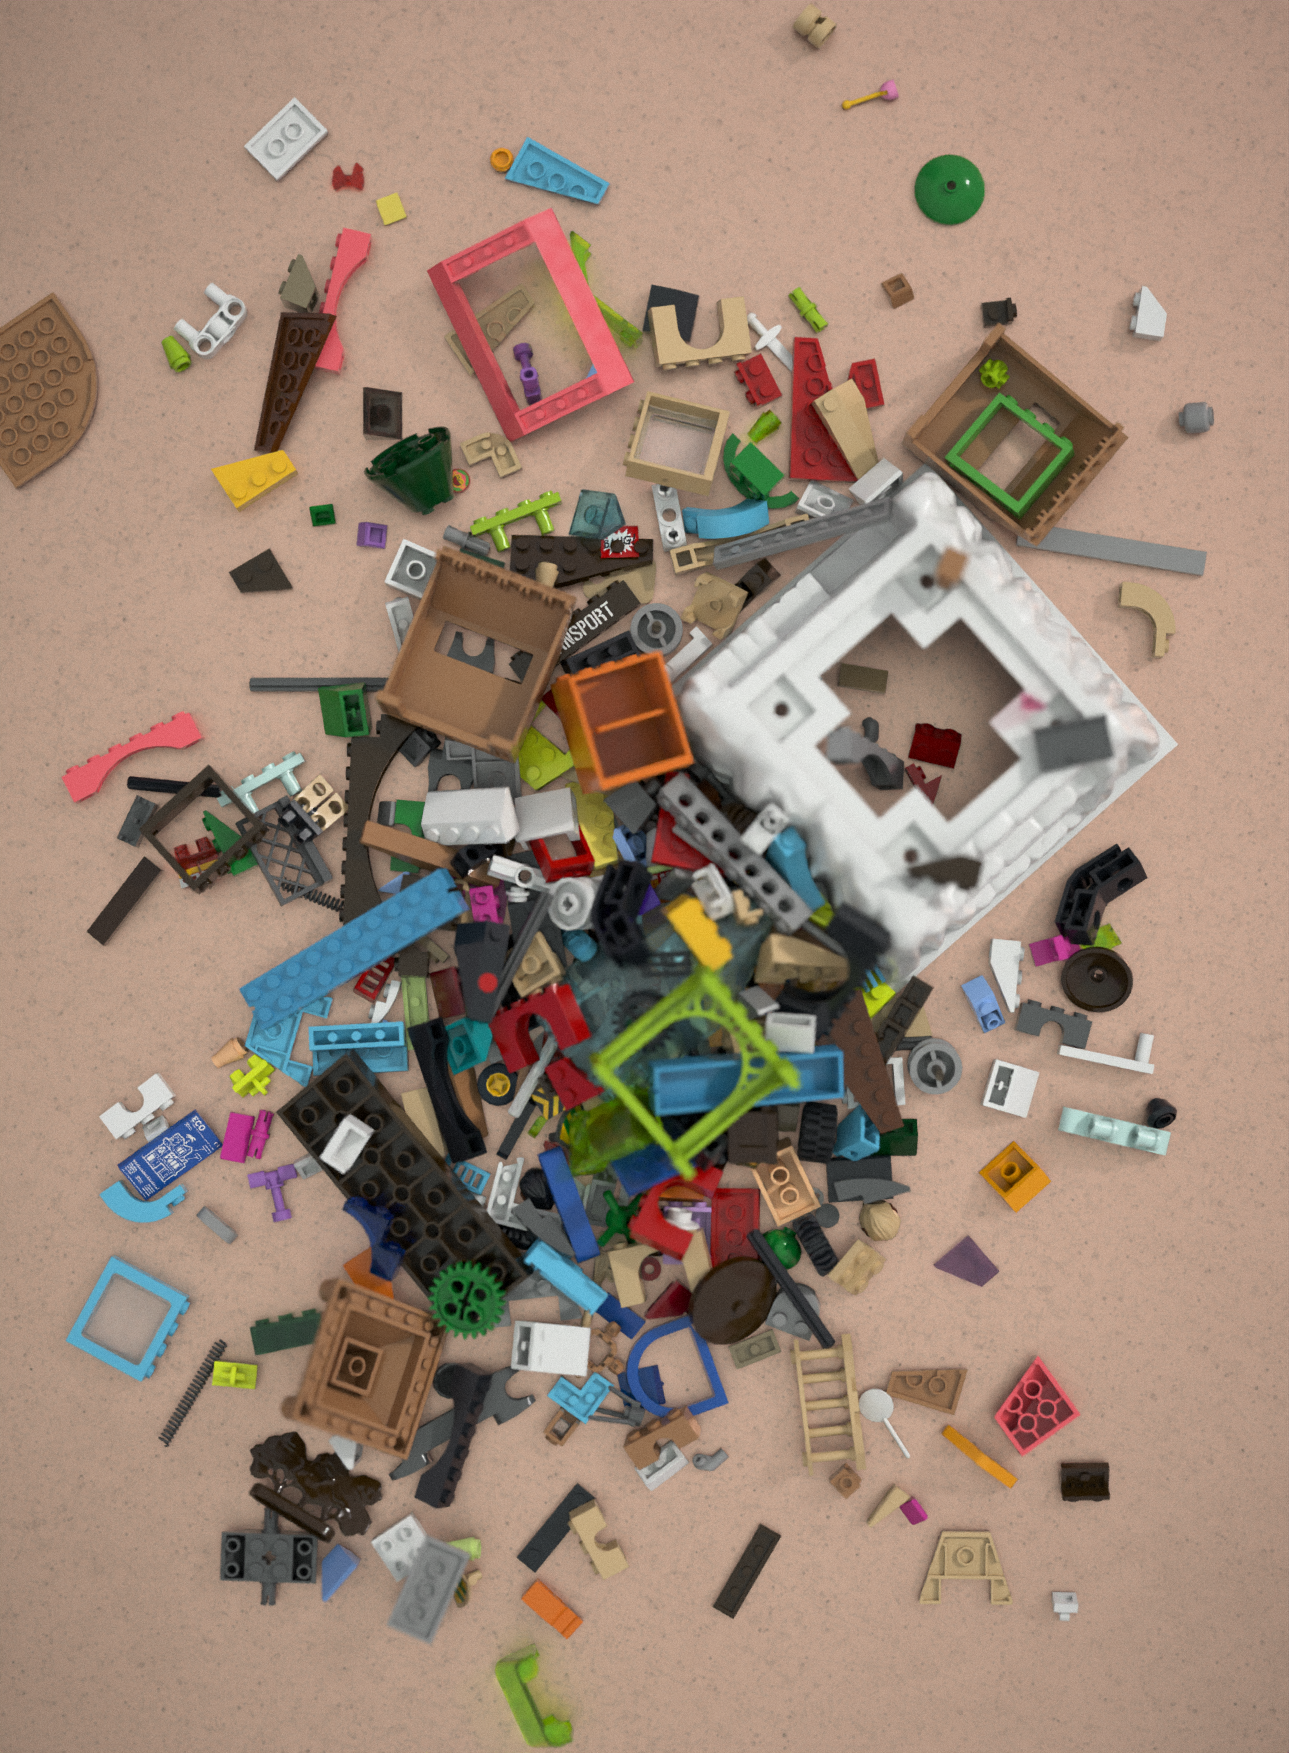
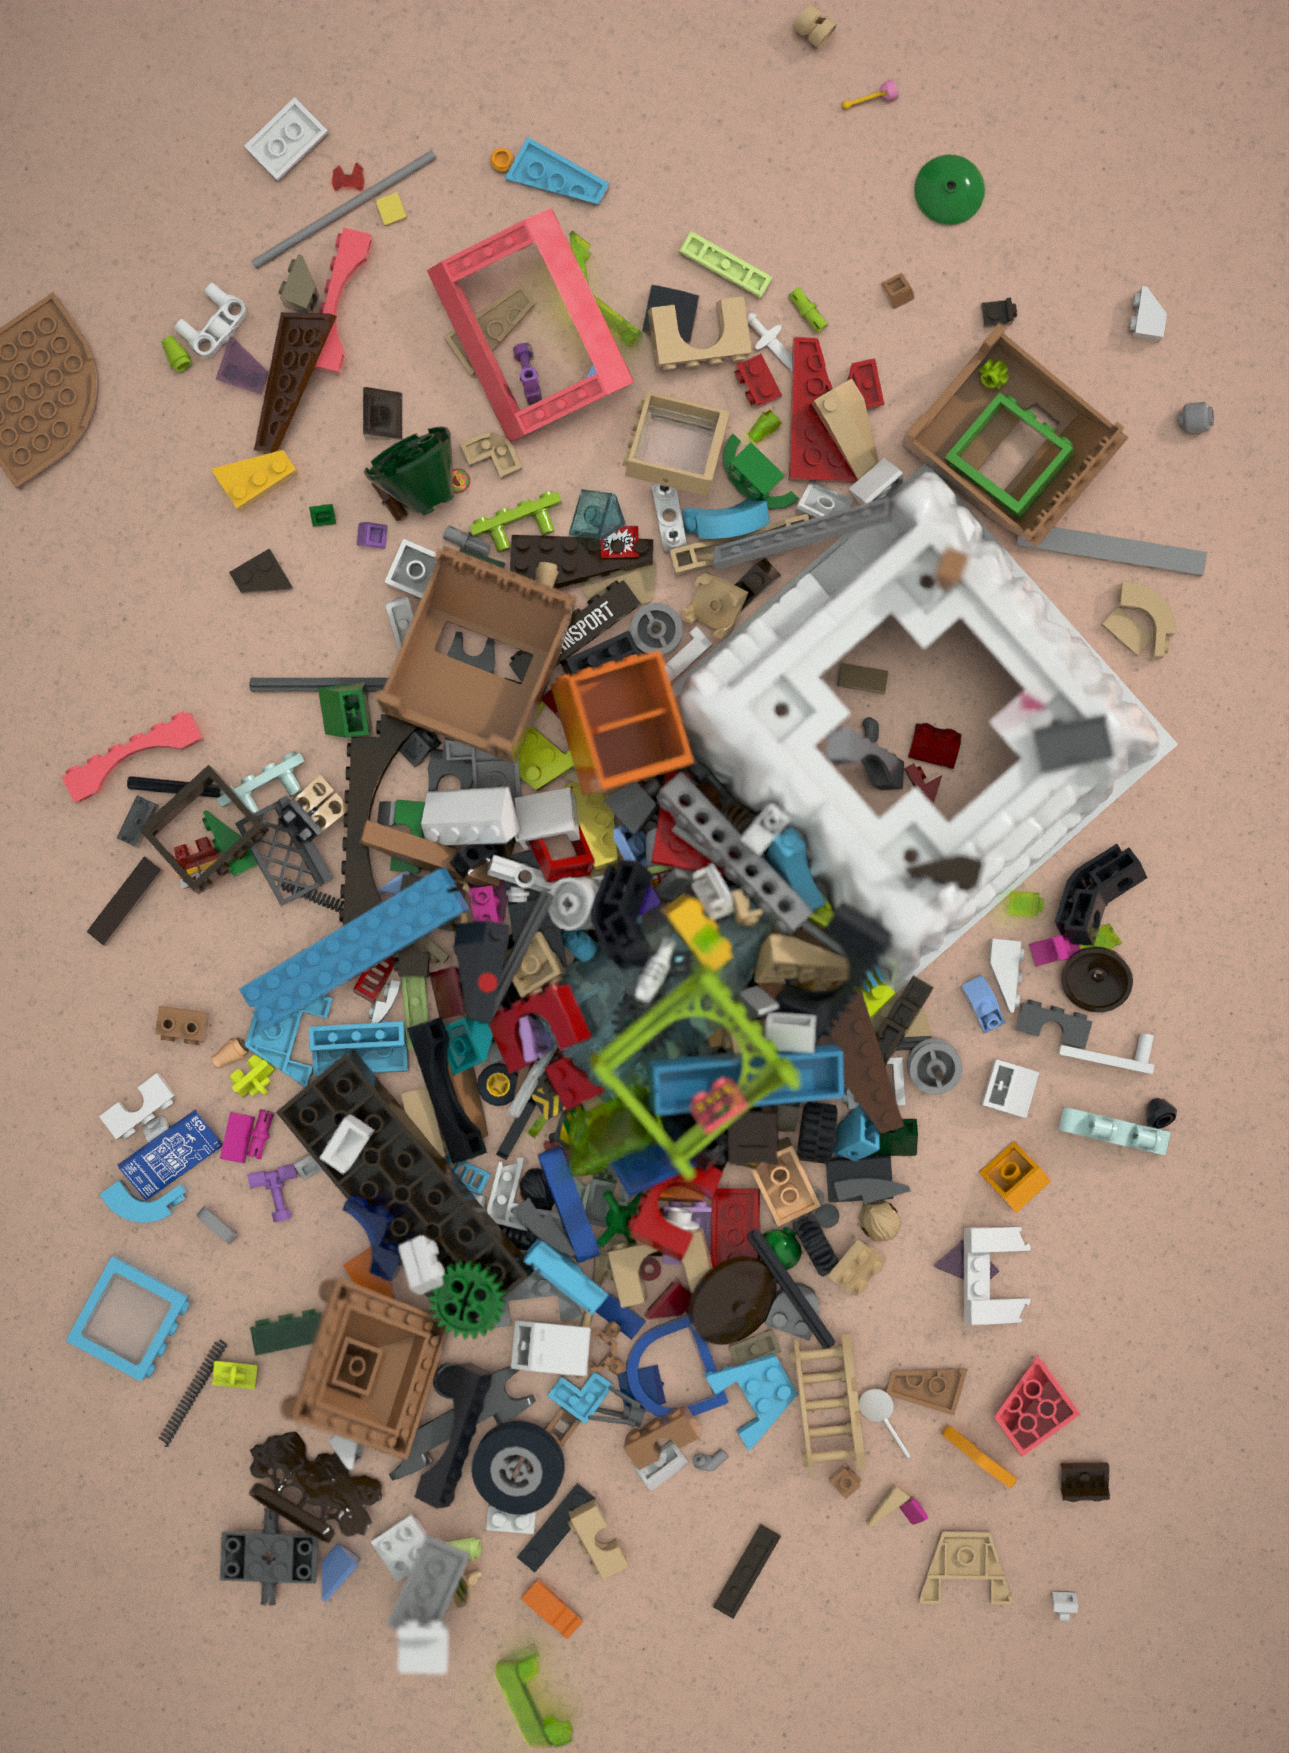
none -> medium nougat brick [155,1006,209,1045]
none -> clear purple wing [216,336,269,395]
none -> light grey piece [251,150,436,269]
none -> reddish brown axle [371,483,408,522]
none -> white brick [398,1236,444,1295]
none -> white bracket [398,1620,449,1674]
none -> black wheel [471,1421,565,1515]
none -> white plate [486,1505,536,1534]
none -> lavender wing [519,1016,553,1063]
none -> white hinge [635,937,678,1003]
none -> yellowish green plate [679,231,772,299]
none -> slope [690,1077,748,1134]
none -> clear neon green slope [692,924,724,955]
none -> medium azure wing [703,1354,798,1451]
none -> white wedge [964,1227,1031,1325]
none -> clear neon green bracket [1009,891,1044,917]
none -> tan tile [1101,607,1154,656]

